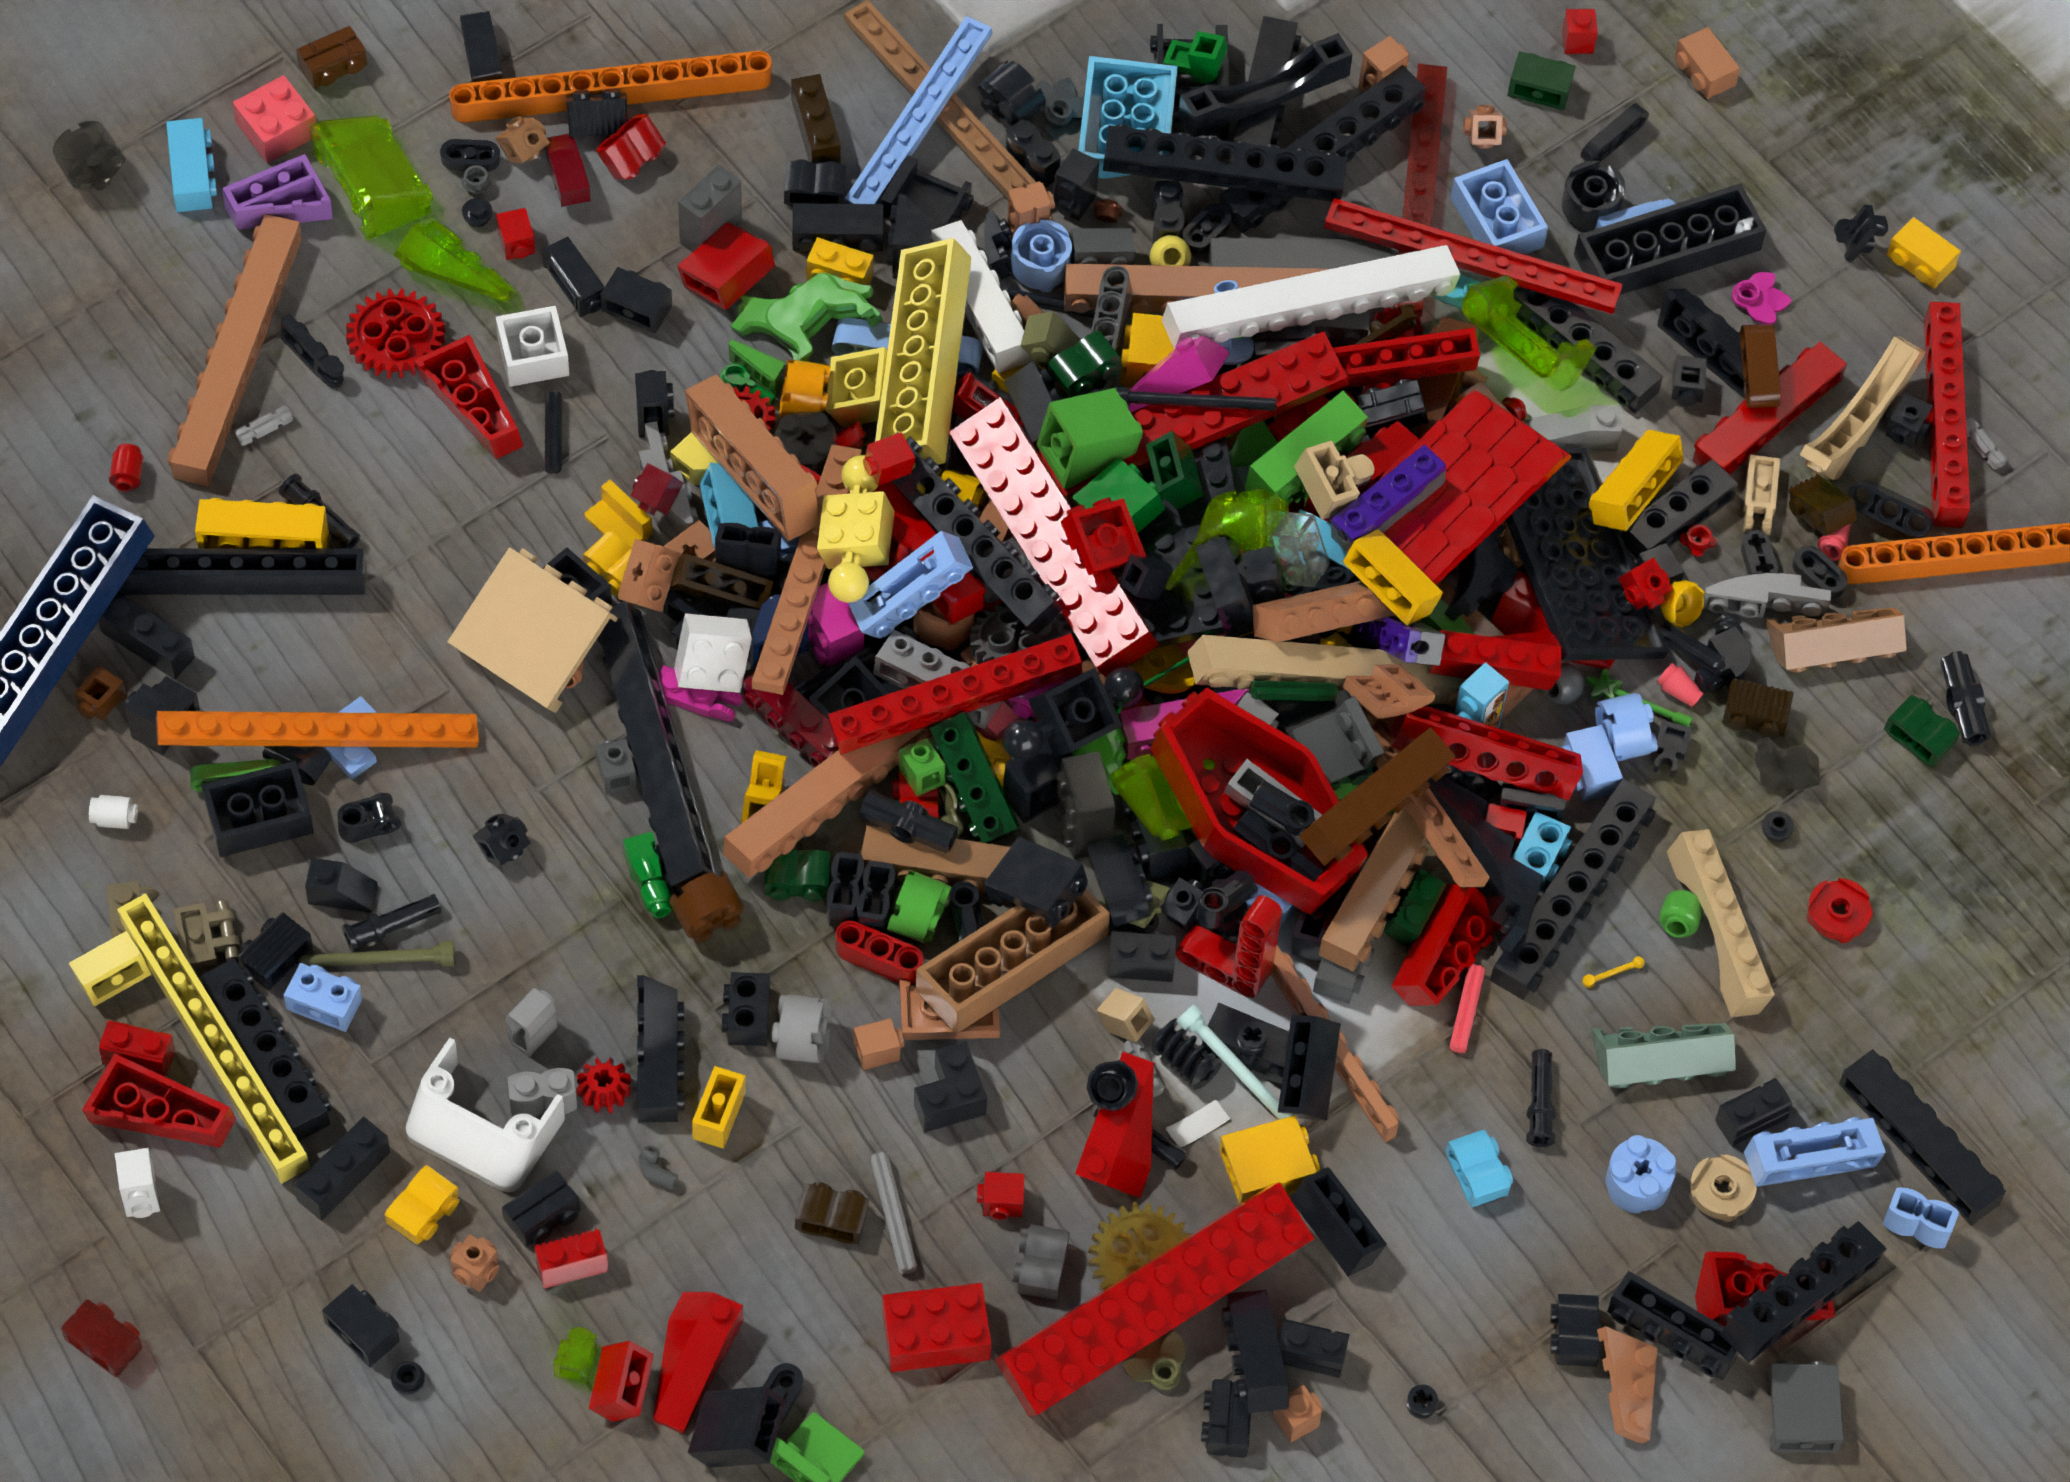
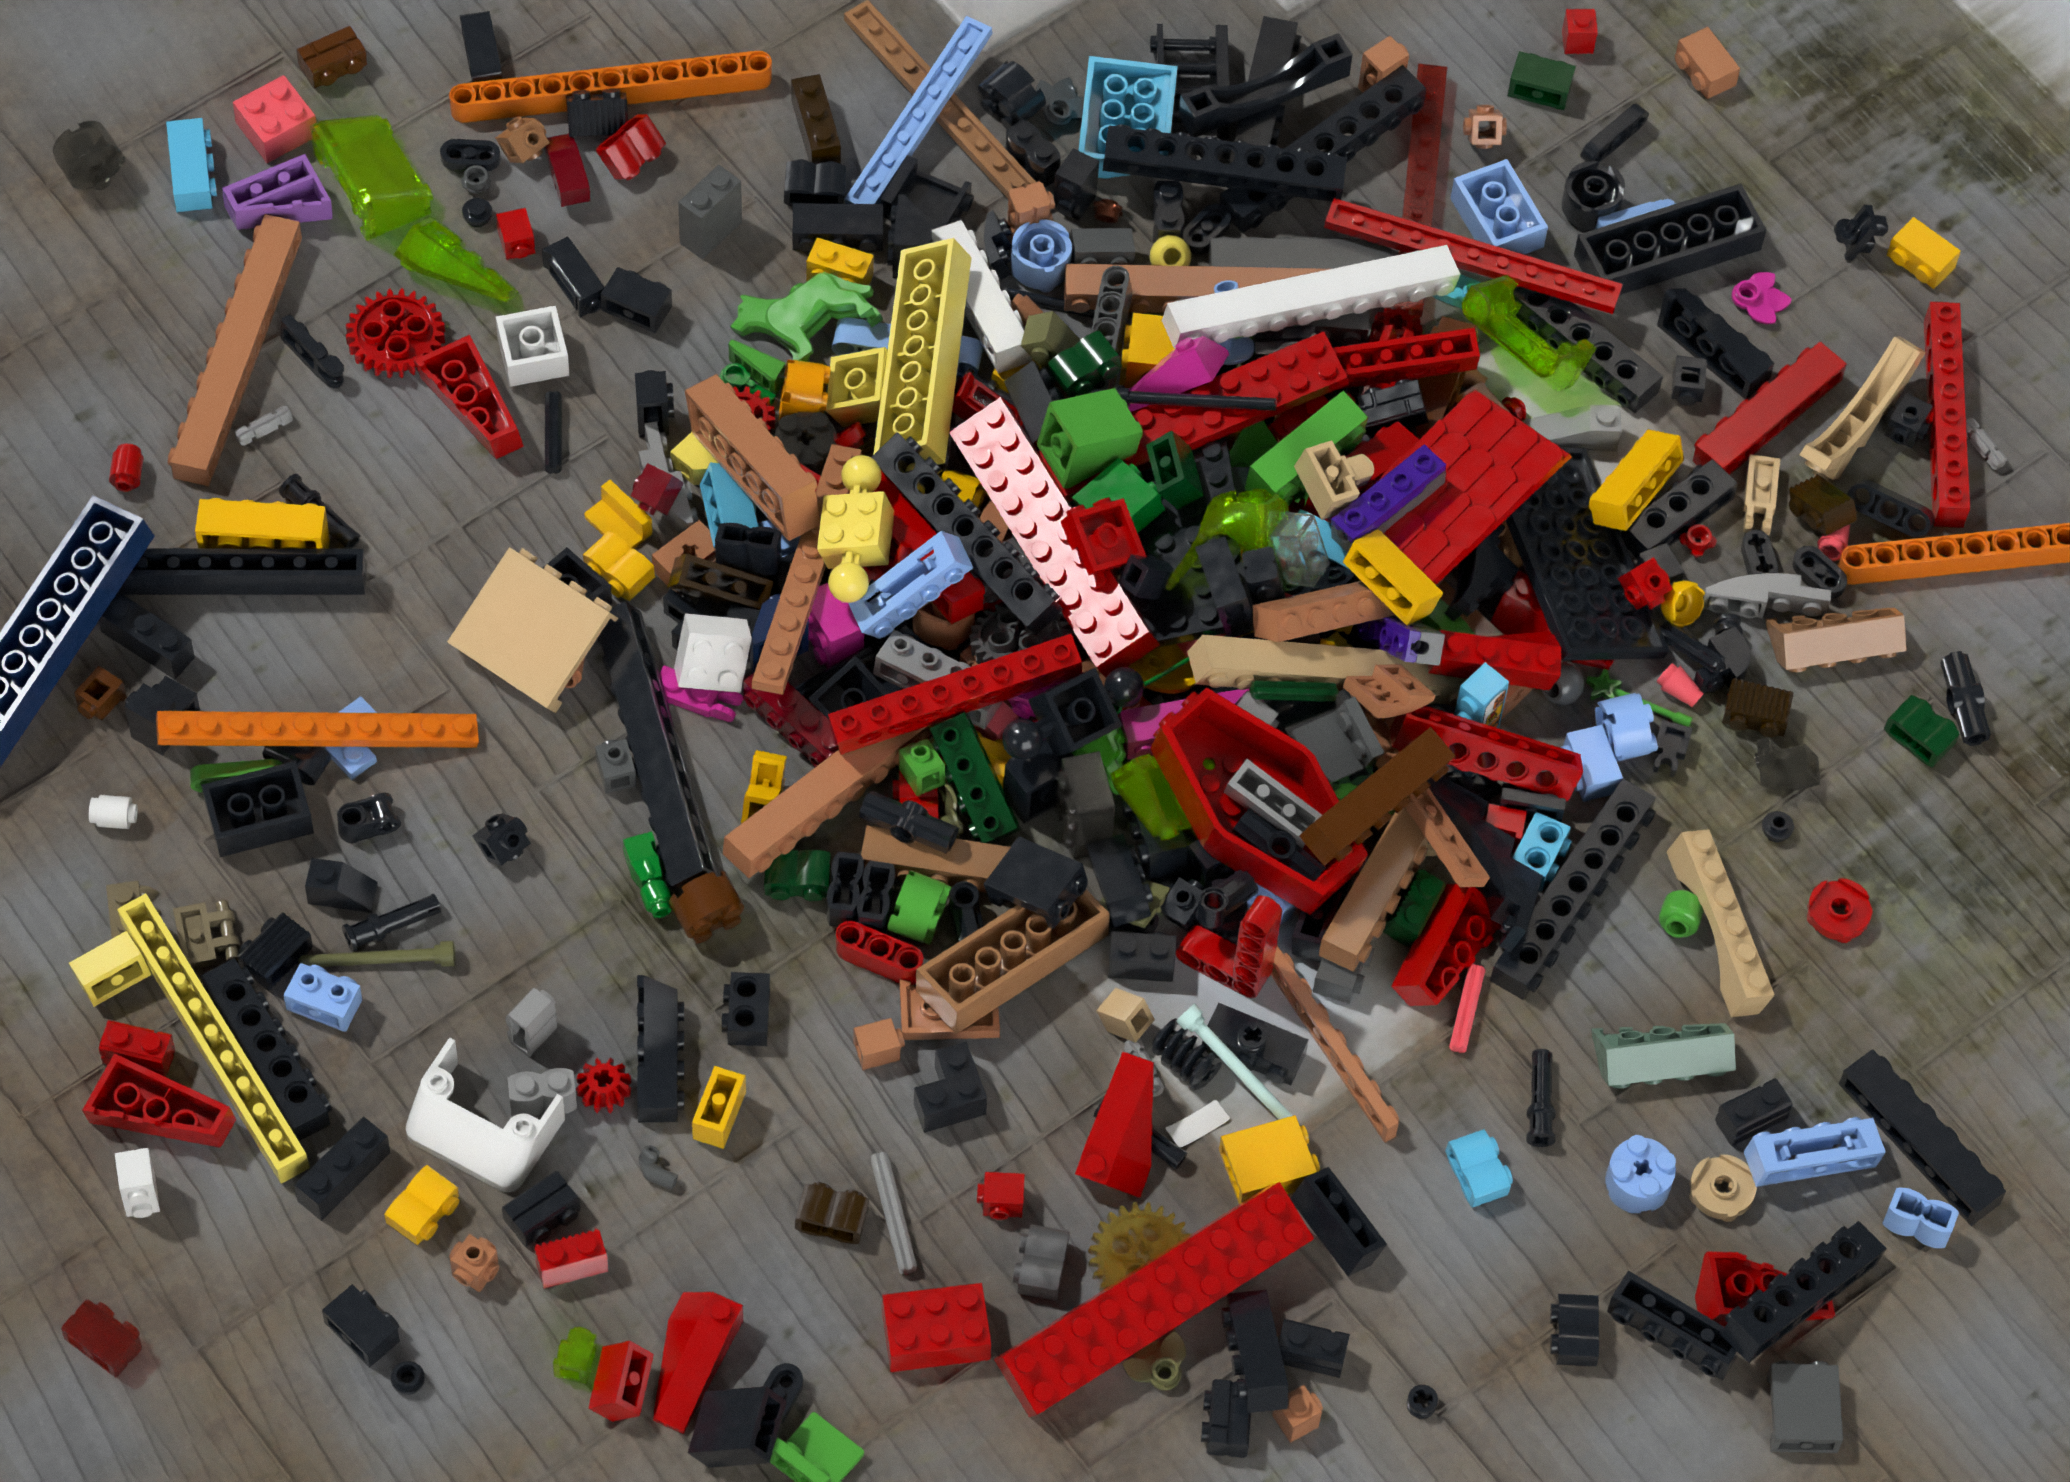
nougat brick [617,539,680,612] -> none
red brick [677,222,776,310] -> none
light grey brick [772,994,831,1063] -> none
red brick [863,432,915,486] -> none
black hair [1086,1060,1138,1111] -> none
green brick [1163,31,1227,83] -> none
black piece [1249,780,1314,836] -> none
black brick [1278,1015,1341,1121] -> none
dark brown piece [1356,303,1416,344] -> none
yellow hinge [1582,956,1645,989] -> none
nougat wing [1597,1326,1657,1444] -> none
reddish brown beam [1740,324,1781,408] -> none

